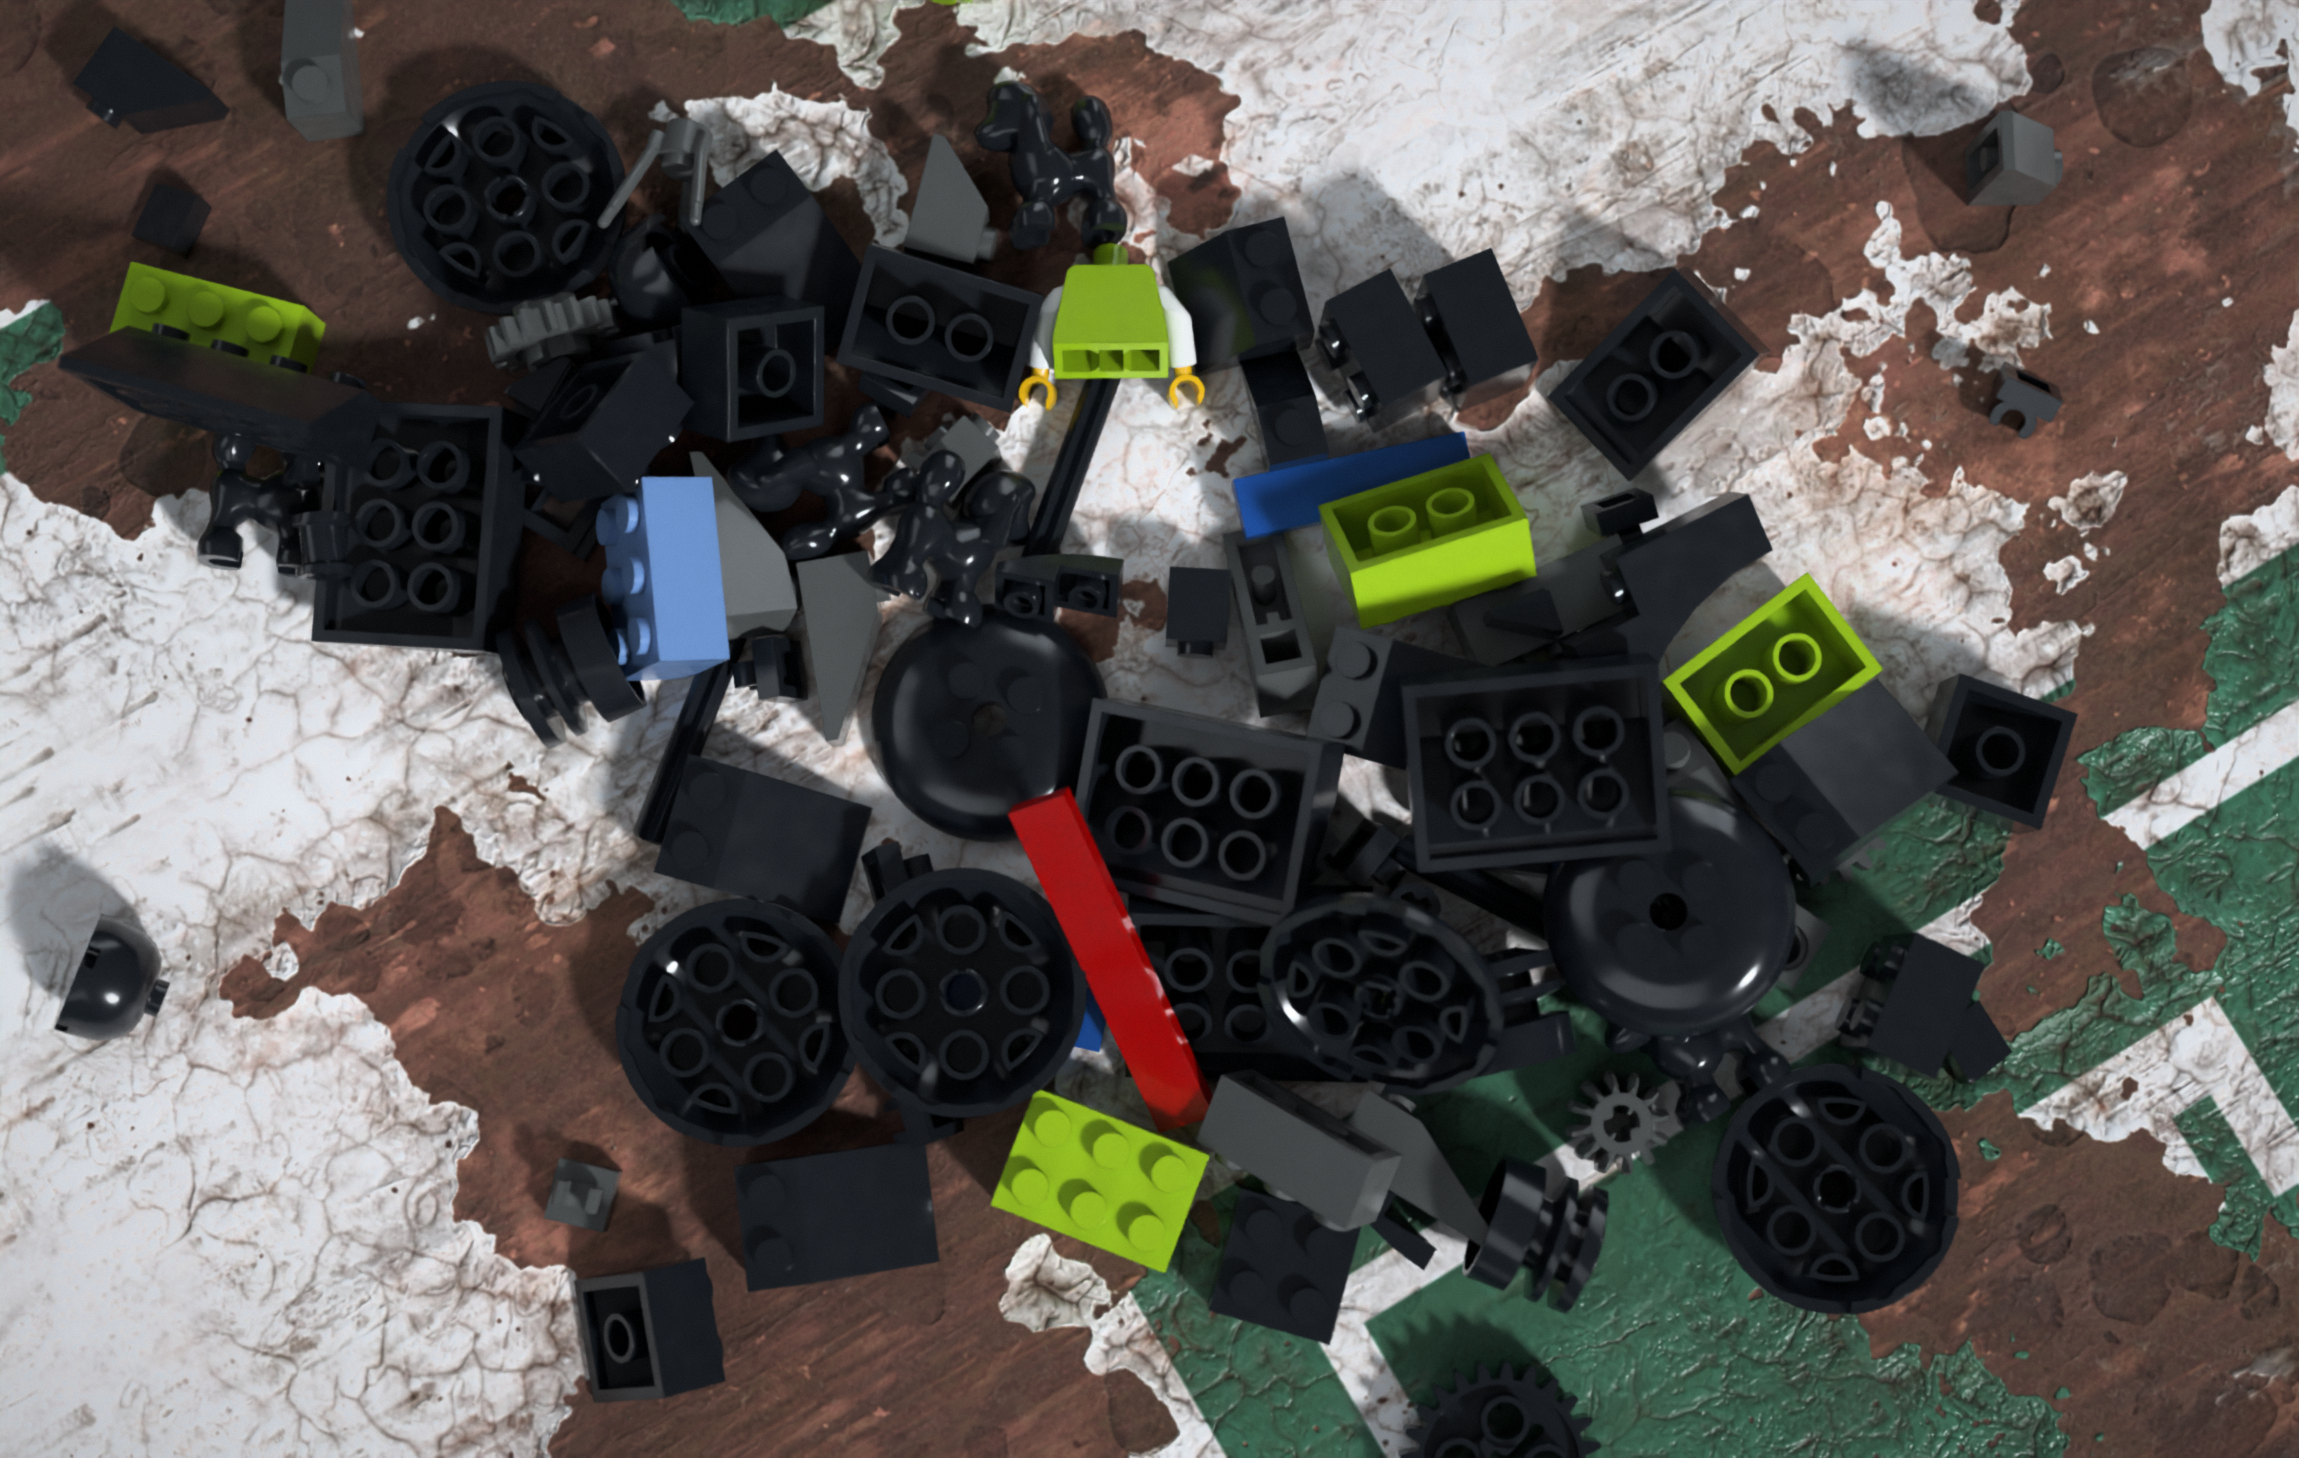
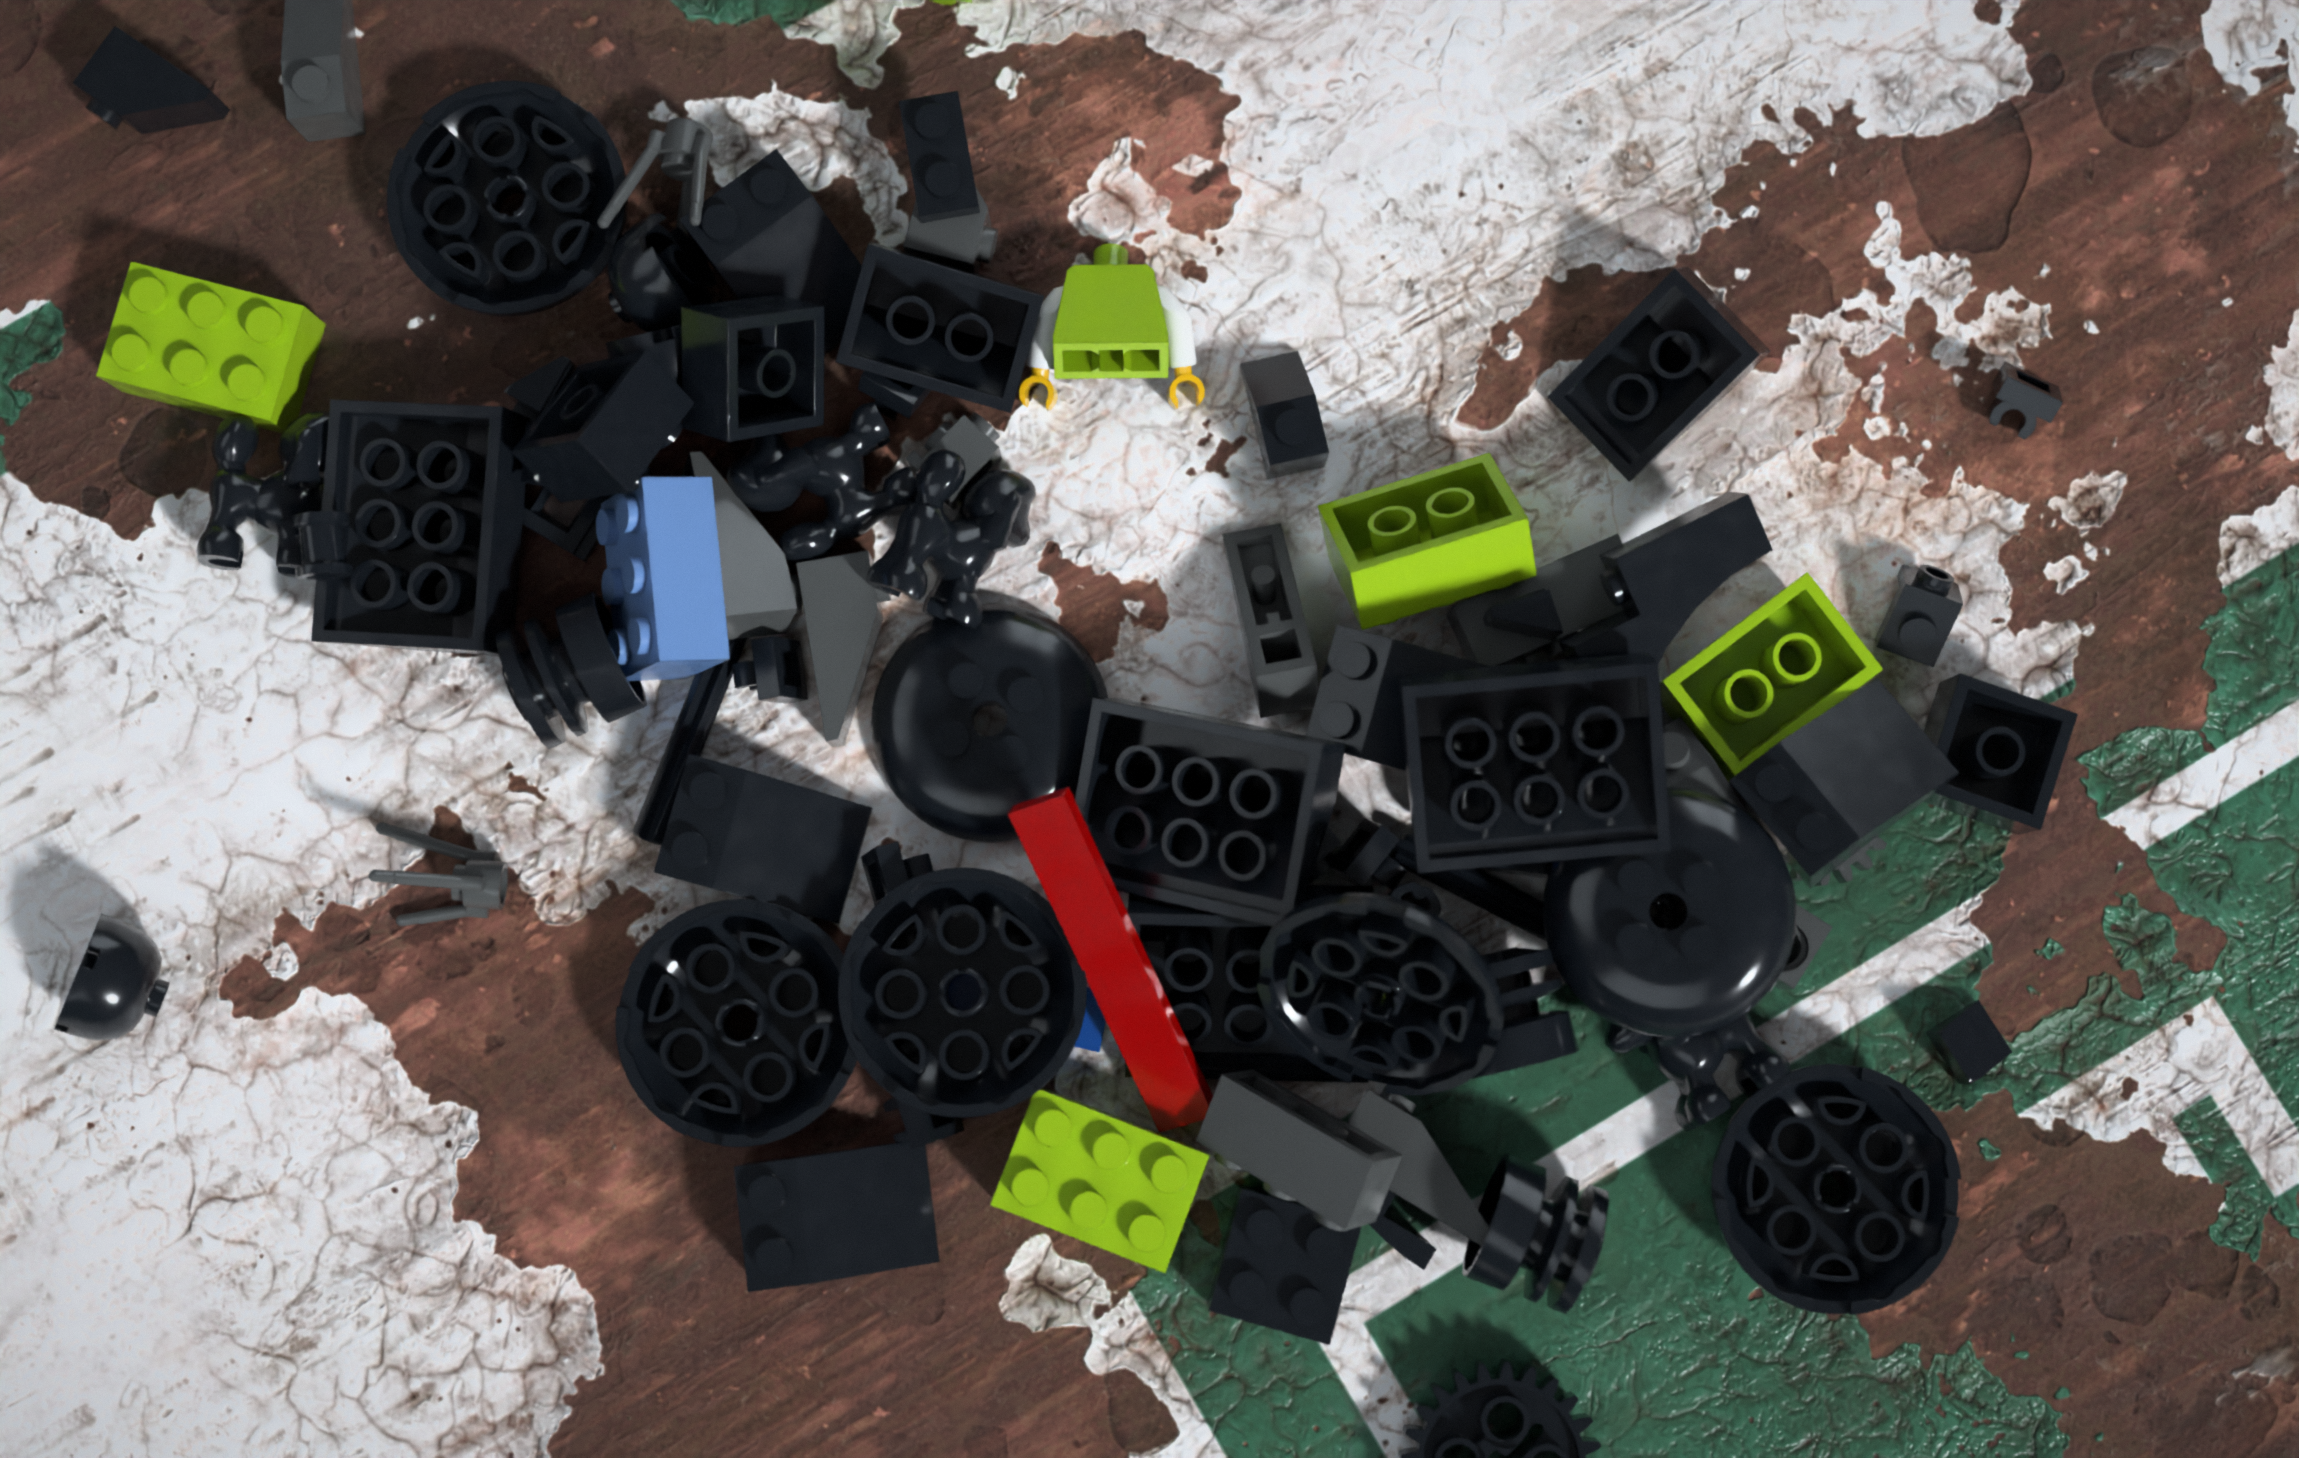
black slope [57,323,383,473] -> none
black slope [131,183,212,260] -> none
dark grey gear [484,292,620,373] -> none
dark grey tile [544,1157,623,1232] -> none
black slope [574,1257,726,1403] -> none
black animal [973,80,1128,250] -> none
black slope [994,554,1124,624] -> none
black axle [1021,378,1121,557] -> none
black brick [1165,566,1230,659] -> none
black slope [1167,217,1315,377] -> none
blue tile [1231,431,1471,541] -> none
black brick [1315,268,1449,434] -> none
black brick [1412,248,1539,413] -> none
dark grey gear [1564,1070,1670,1175] -> none
black tile [1580,487,1659,543] -> none
black brick [1835,932,1986,1079] -> none
dark grey slope [1964,111,2063,206] -> none
none -> dark grey plant [369,822,508,926]
none -> black plate [899,91,980,223]
none -> black bracket [1875,565,1963,667]

